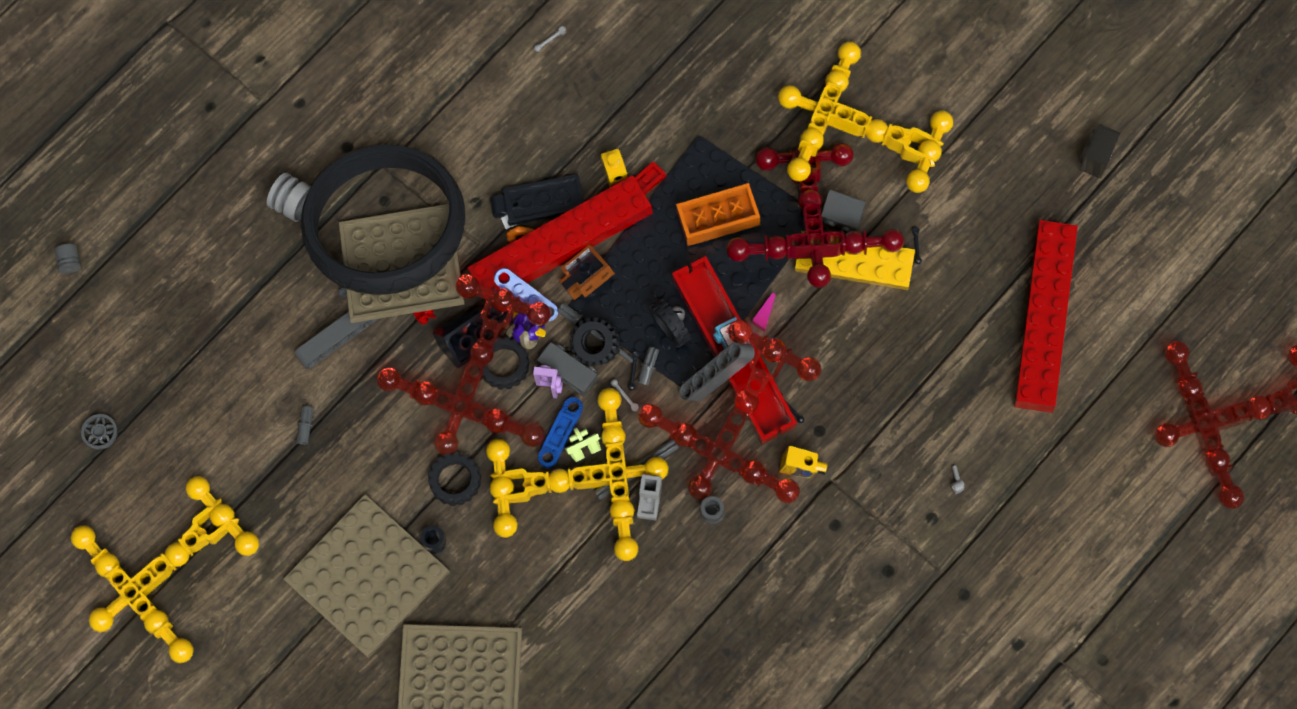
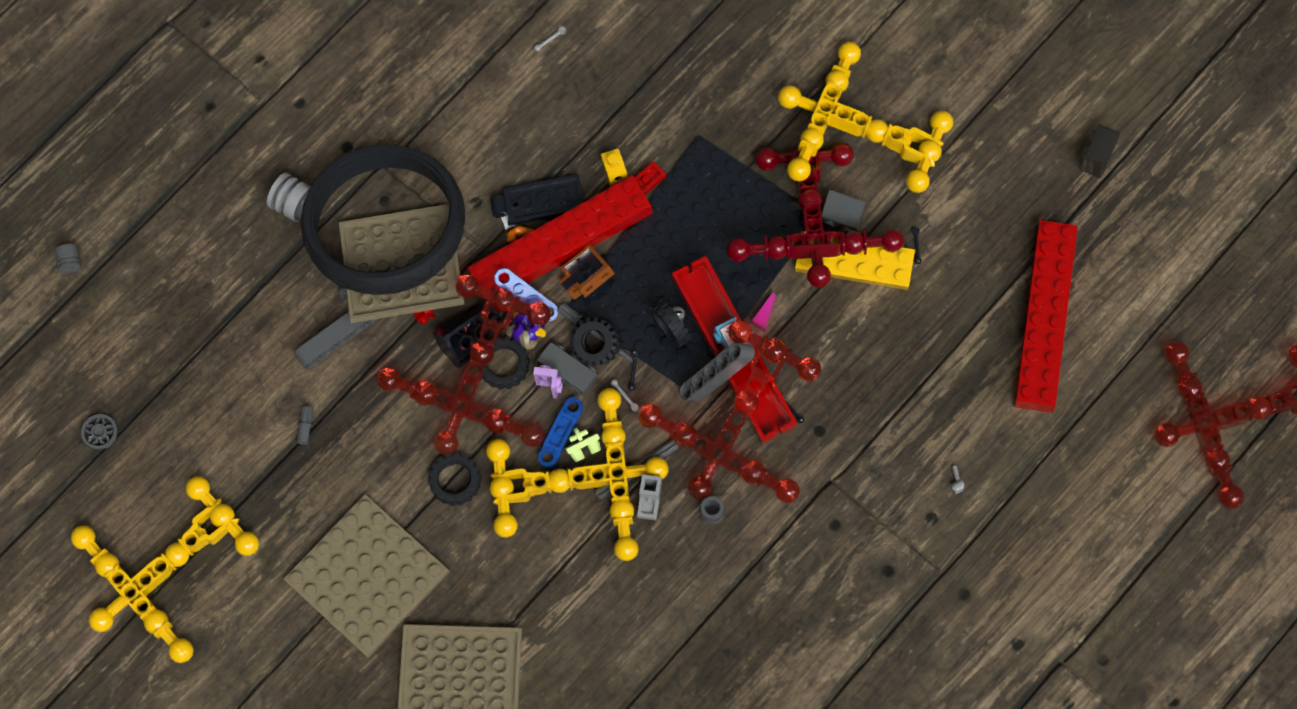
black piece [421,526,446,554] -> none
dark grey axle [637,347,659,386] -> none
orange brick [676,183,760,246] -> none
yellow torso [779,446,827,478] -> none

